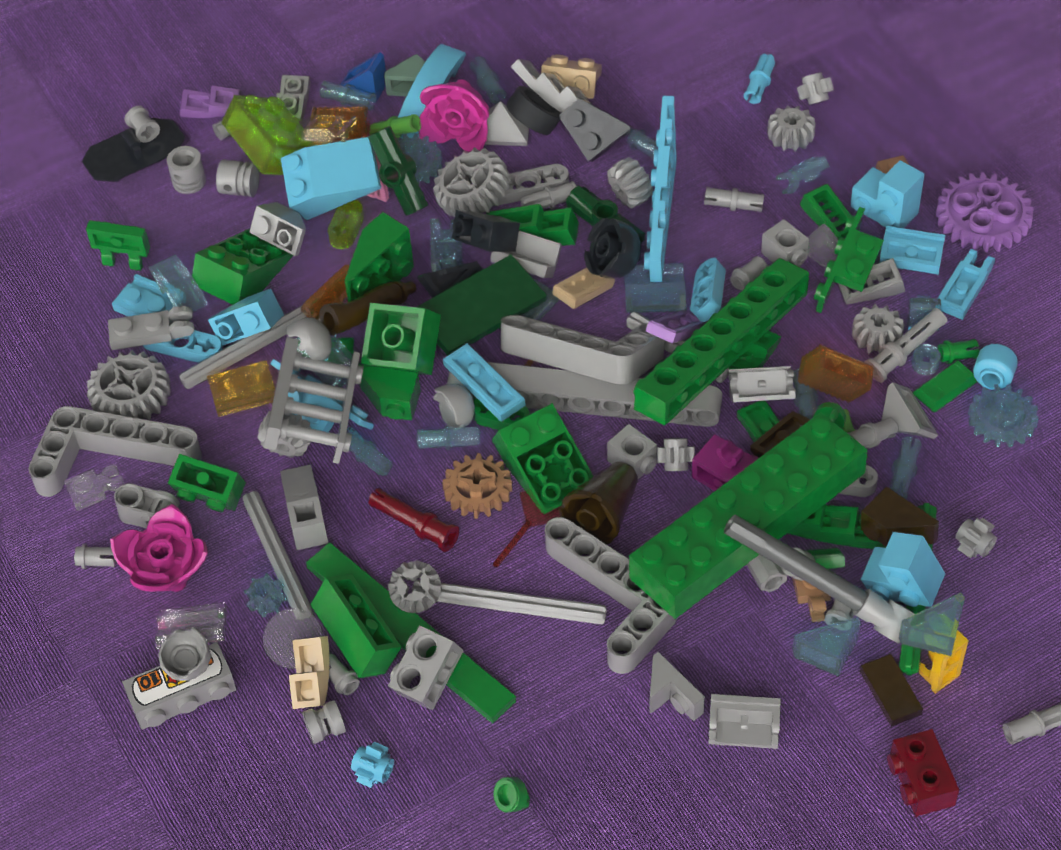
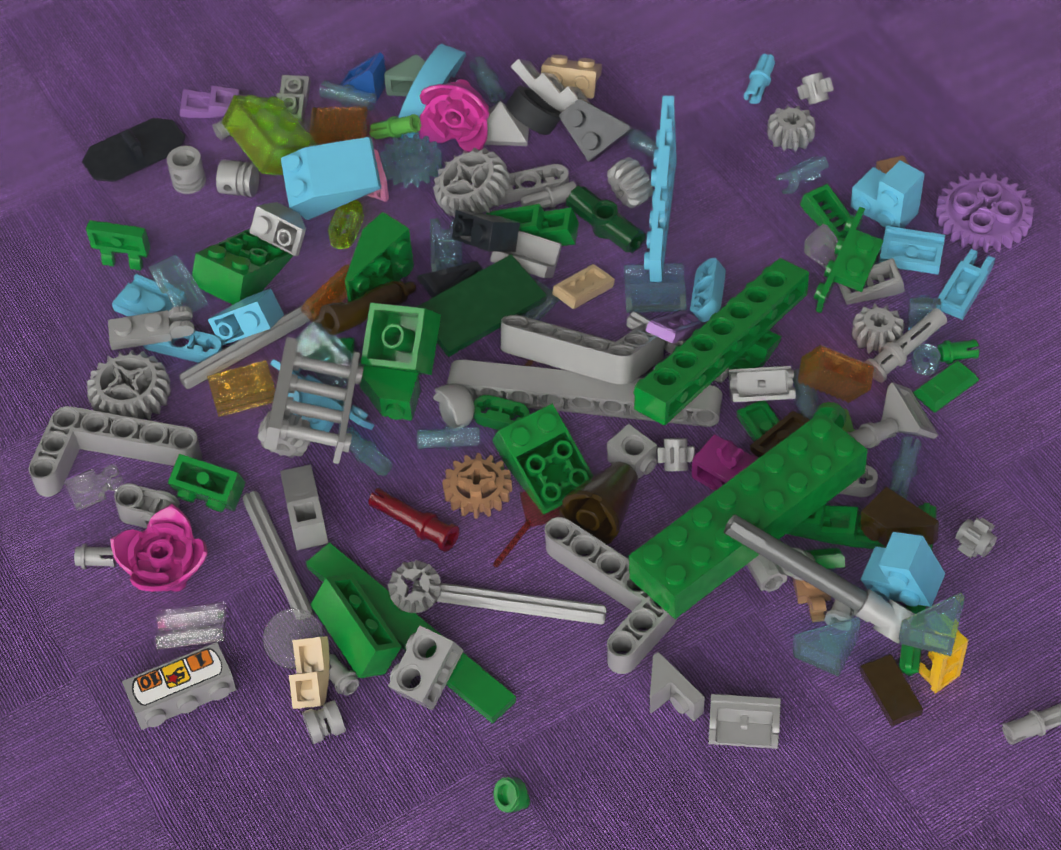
light grey bush [124,105,160,143] -> none
light grey hair [158,628,211,681] -> none
clear light blue gear [243,573,287,617] -> none
light grey hair [286,317,332,361] -> none
clear yellow plate [304,115,357,145] -> none
medium azure gear [351,742,394,788] -> none
dark green piece [368,126,428,216] -> none
medium azure tile [443,343,526,422] -> none
black cylinder [584,218,641,279] -> none
light grey pin [704,186,764,213] -> none
light grey pin [730,256,767,290] -> none
light grey brick [761,219,809,267] -> none
dark red brick [887,729,959,817] -> none
clear light blue gear [968,384,1039,448] -> none
medium azure head [973,344,1018,390] -> none

